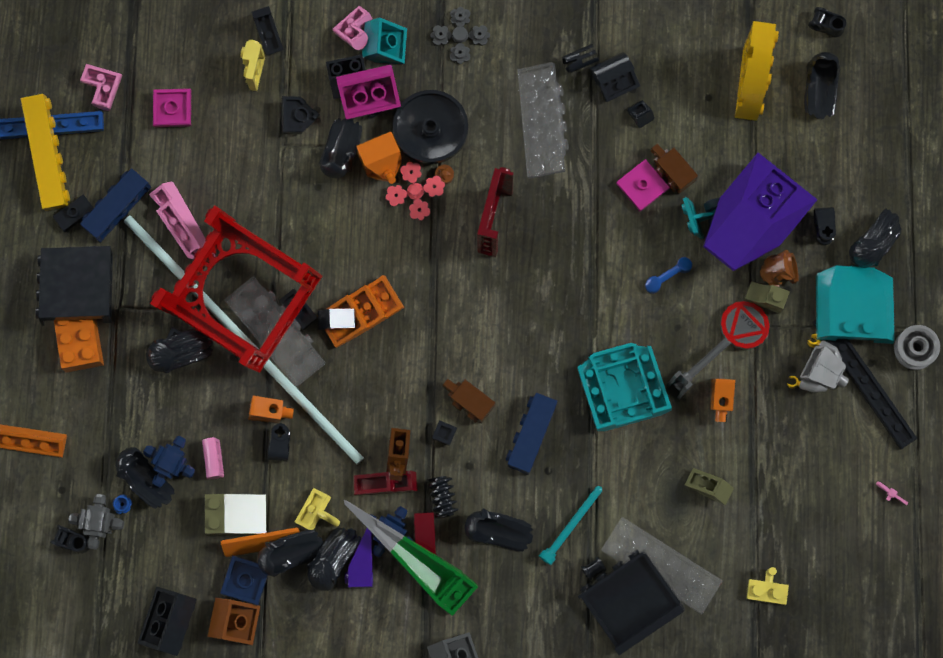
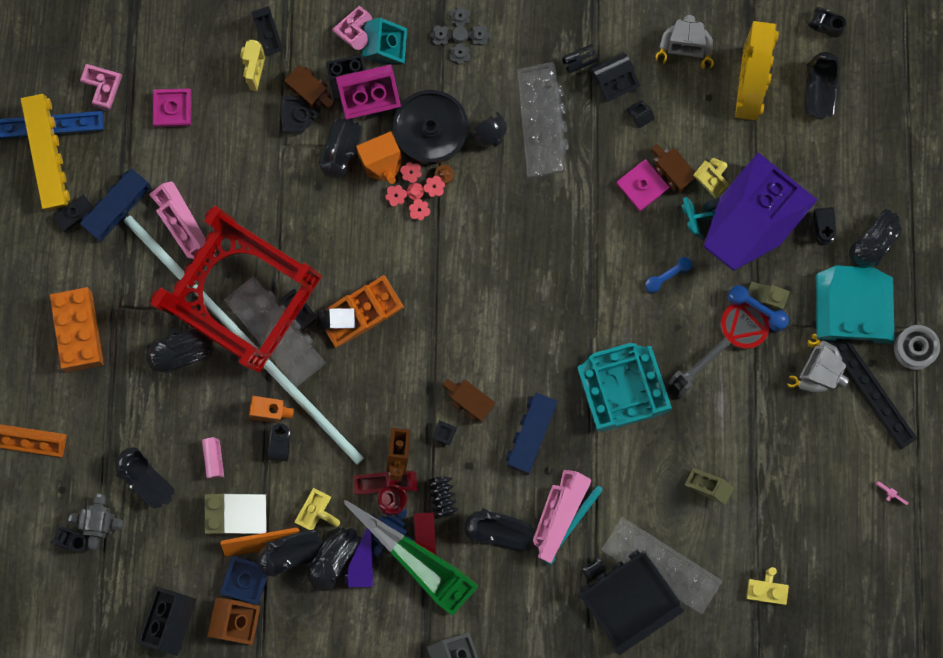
black panel [35,246,113,326] -> none
blue plate [113,495,132,514] -> none
dark blue piece [143,436,195,488] -> none
dark red panel [477,167,514,257] -> none
orange torso [711,379,735,422] -> none
dark orange helmet [760,250,799,287] -> none
none -> reddish brown hinge [284,64,335,111]
none -> dark red hair [377,484,407,516]
none -> black cylinder [469,112,507,147]
none -> bright pink wedge [533,470,591,563]
none -> light grey torso [656,15,714,69]
none -> light yellow plate [693,158,730,198]
none -> blue piece [728,285,789,332]

